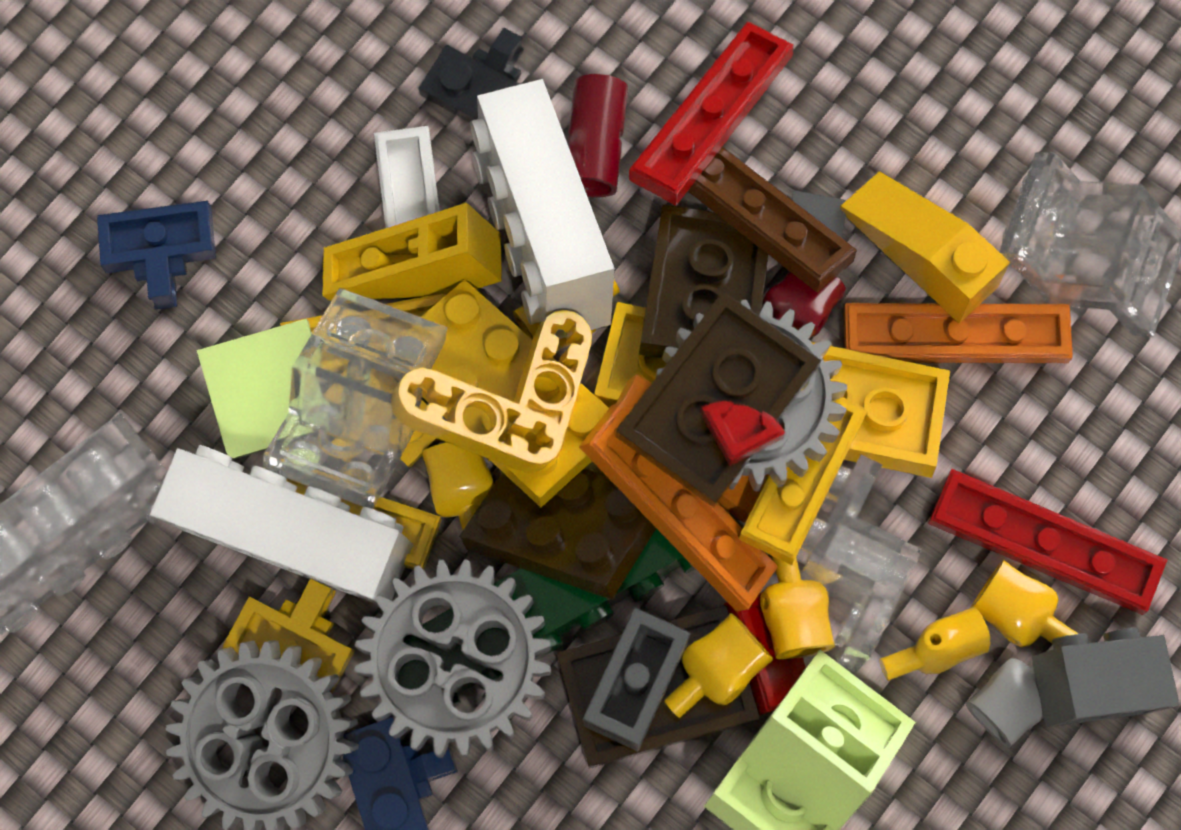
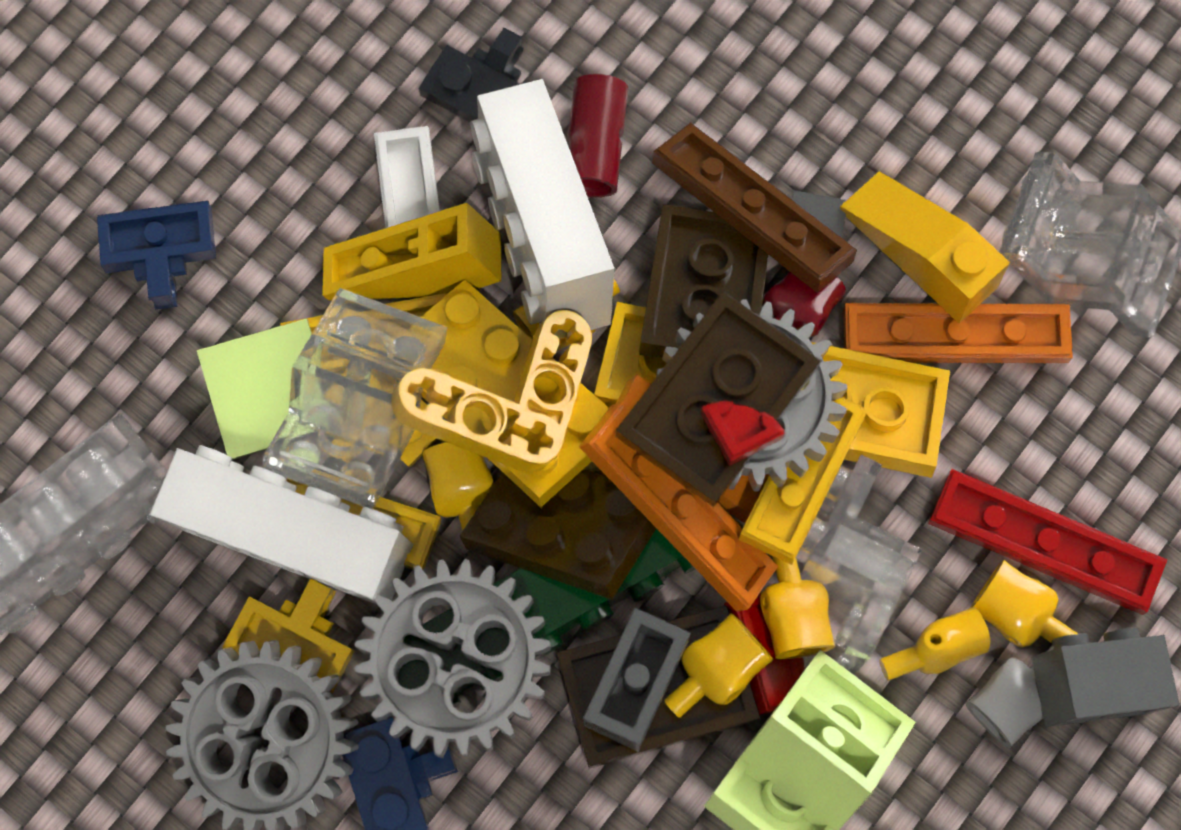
red tile [629,21,794,206] -> none

